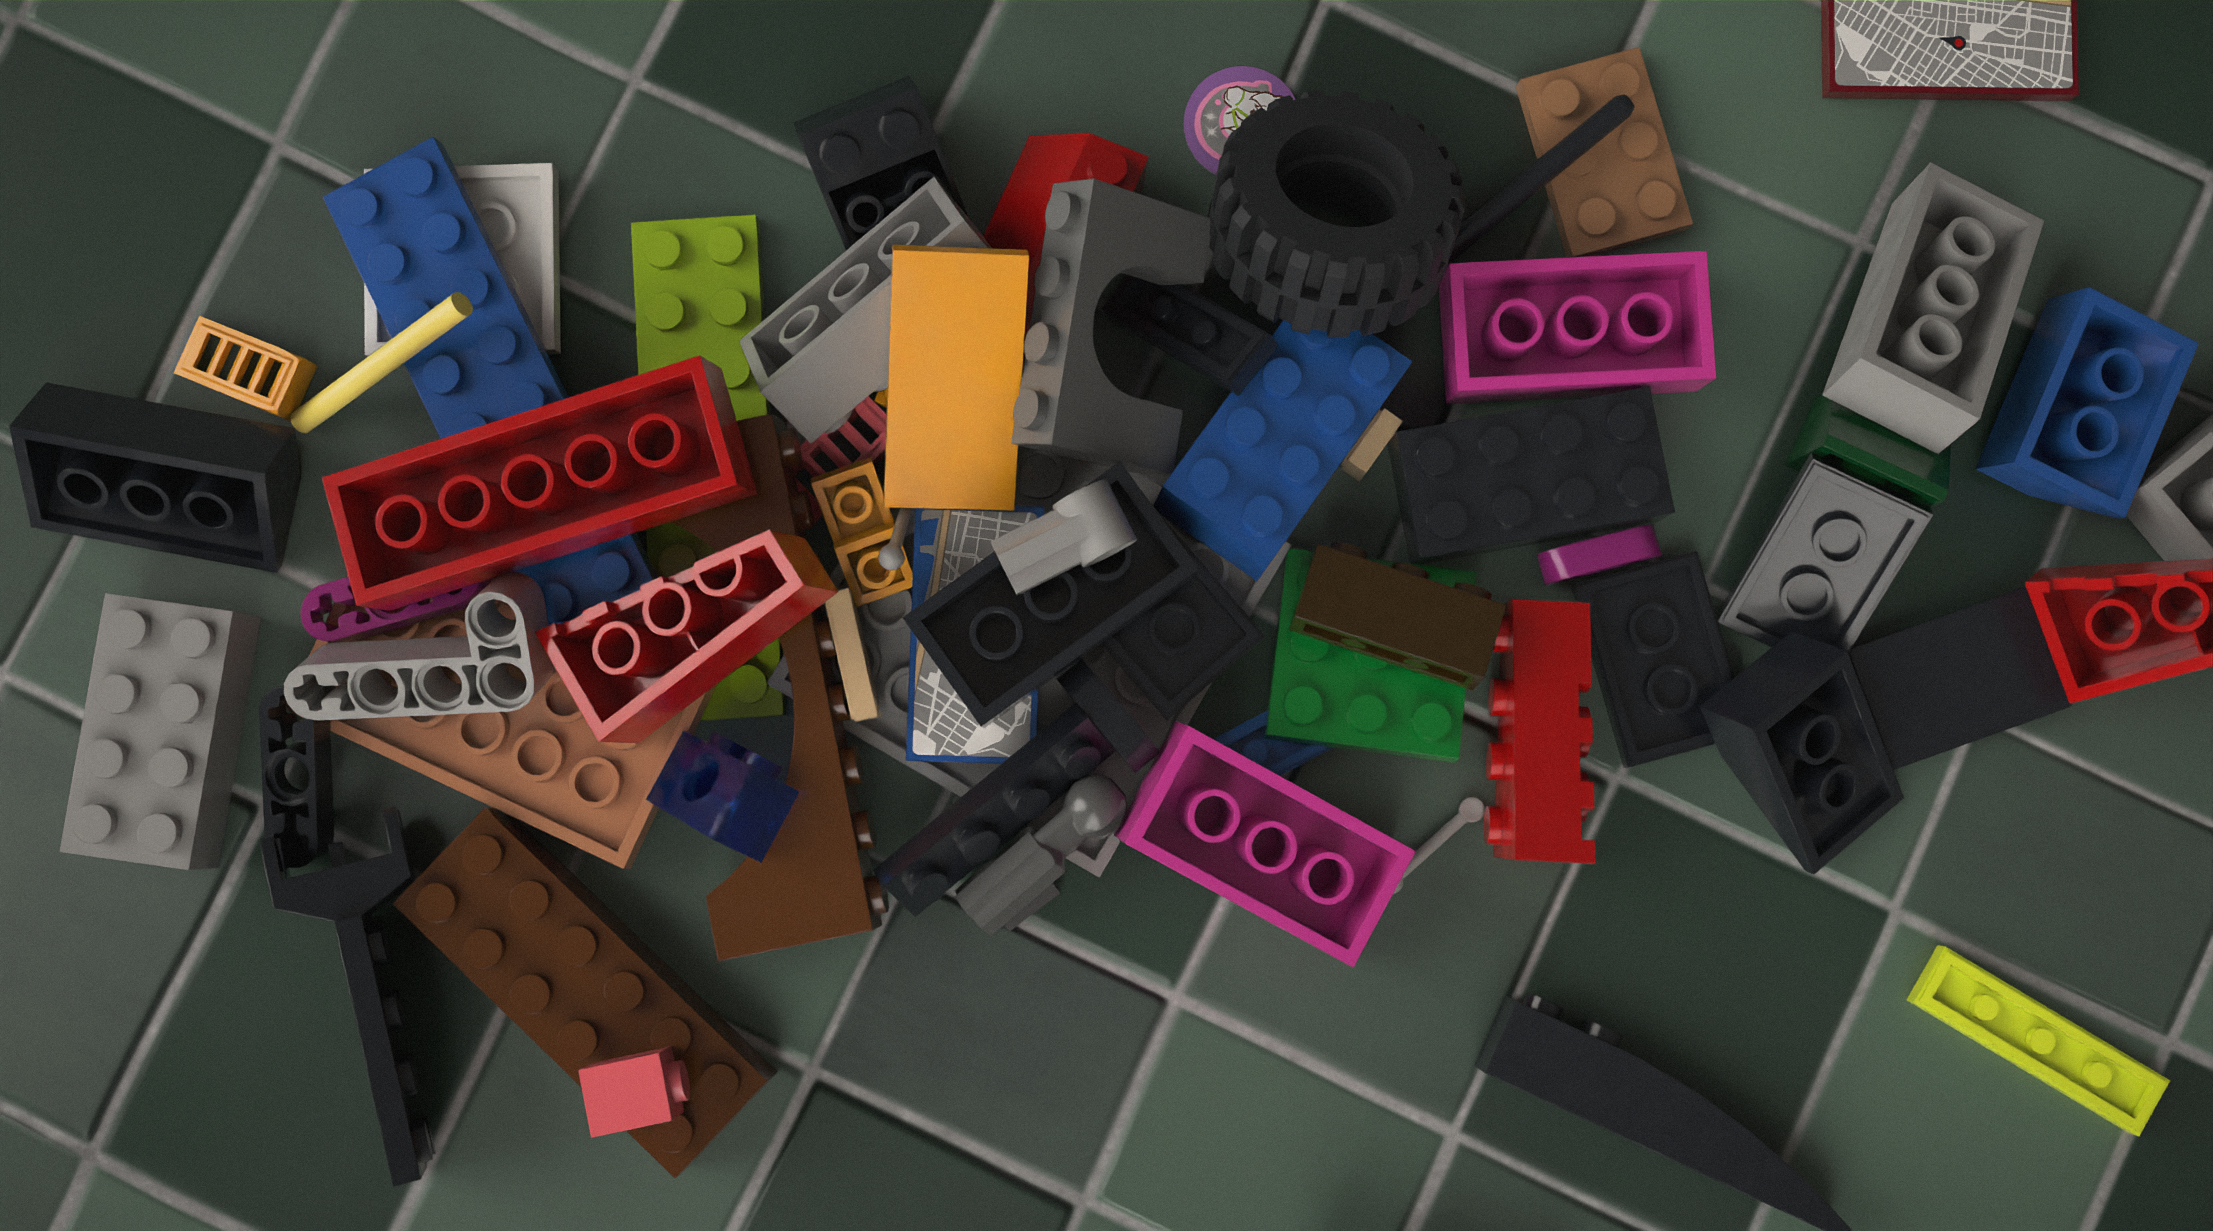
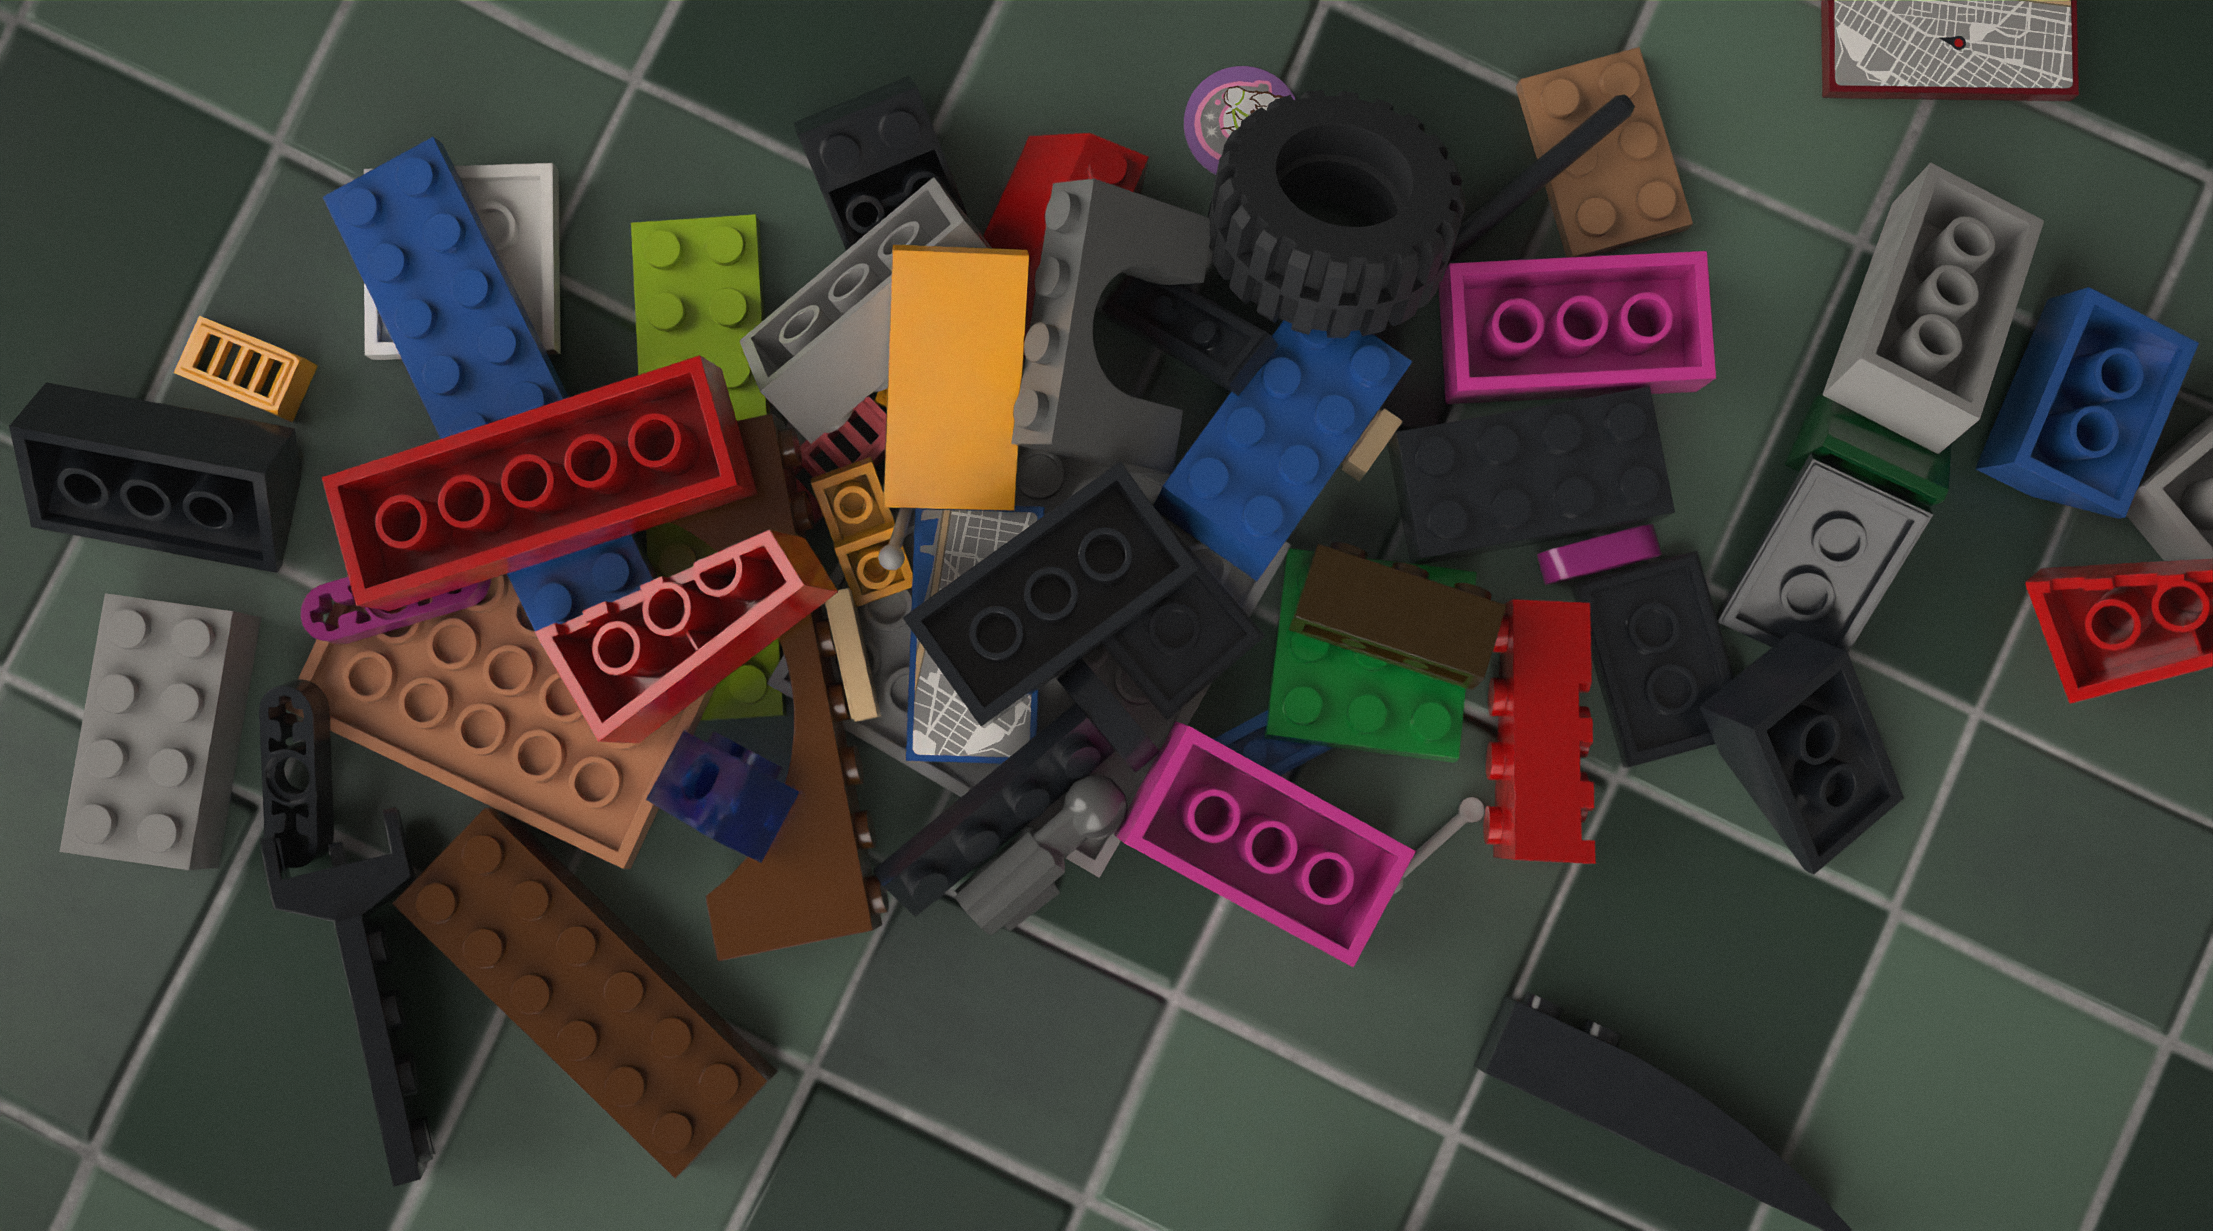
light grey beam [284,571,554,720] -> none
light yellow bar [290,292,473,433] -> none
coral brick [578,1046,690,1138] -> none
light grey piece [990,479,1137,595] -> none
black tile [1848,587,2072,770] -> none
neon yellow tile [1906,945,2170,1136] -> none

